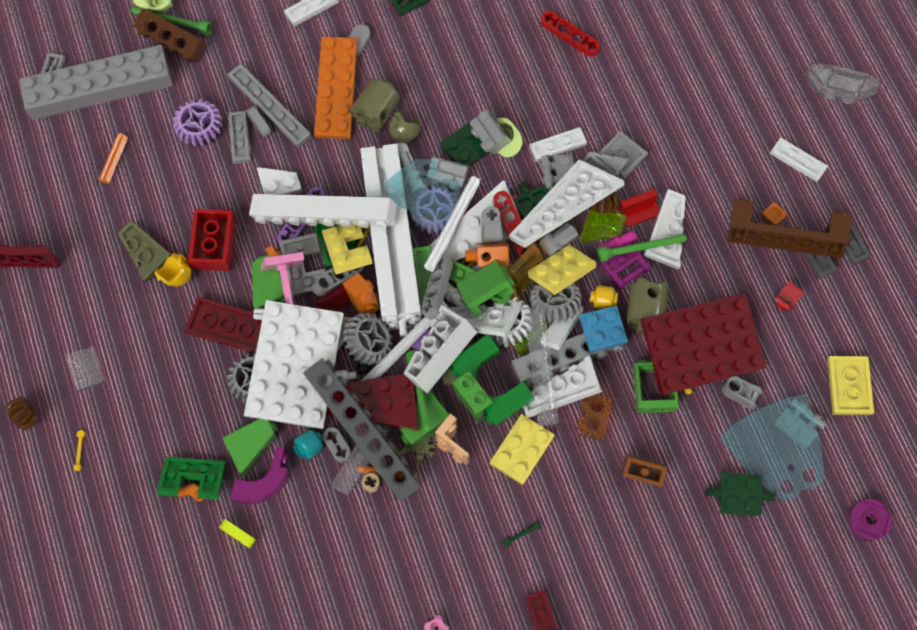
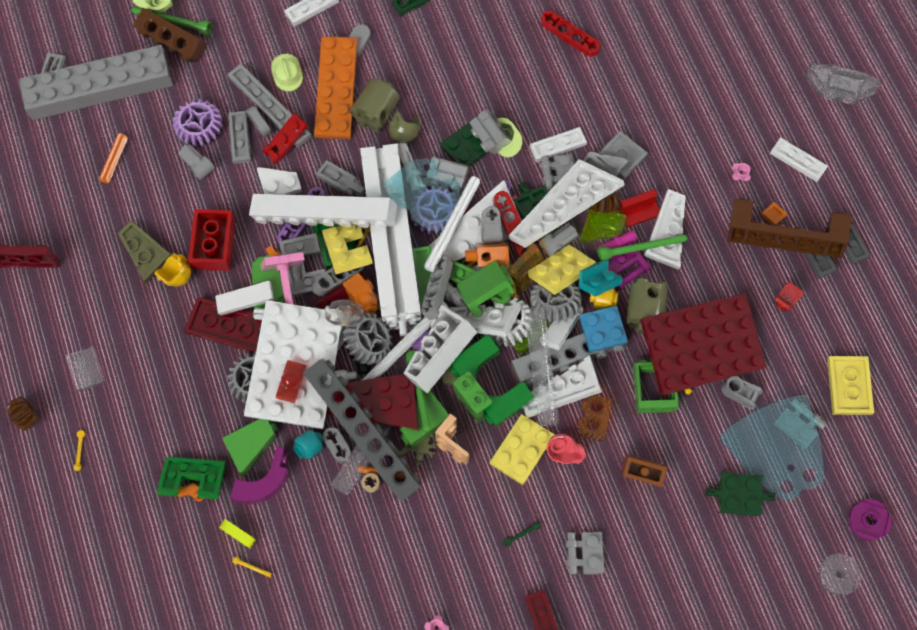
none -> light grey piece [178,144,215,180]
none -> white tile [215,281,274,315]
none -> yellow hinge [232,556,272,577]
none -> red plate [262,113,309,164]
none -> yellowish green piece [271,54,303,91]
none -> clear red tile [275,360,307,404]
none -> light grey hinge [316,160,366,197]
none -> clear plate [325,300,364,326]
none -> coral hair [547,434,586,464]
none -> light grey plate [566,532,604,575]
none -> teal bracket [579,260,622,297]
none -> bright pink plate [732,163,751,181]
none -> clear plate [818,553,862,596]

